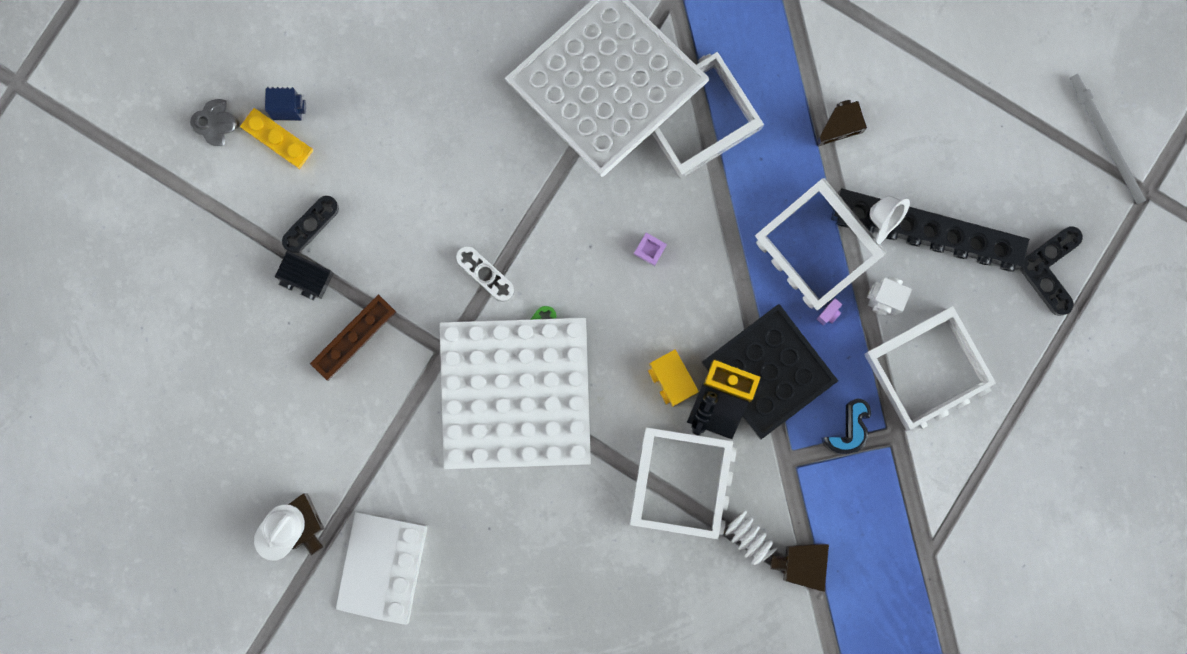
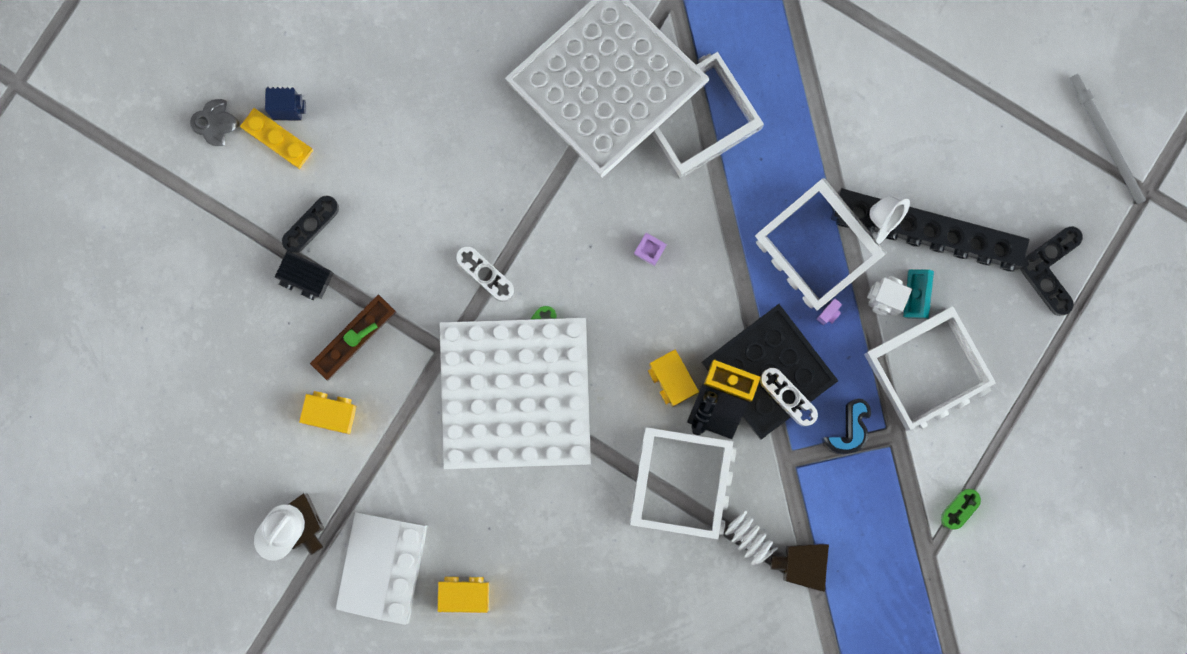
dark brown slope [817,100,867,147] -> none
none -> yellow brick [299,391,357,434]
none -> bright green hand [344,323,378,347]
none -> yellow brick [438,576,489,613]
none -> white beam [760,368,818,426]
none -> teal plate [903,269,934,319]
none -> bright green beam [941,489,981,530]

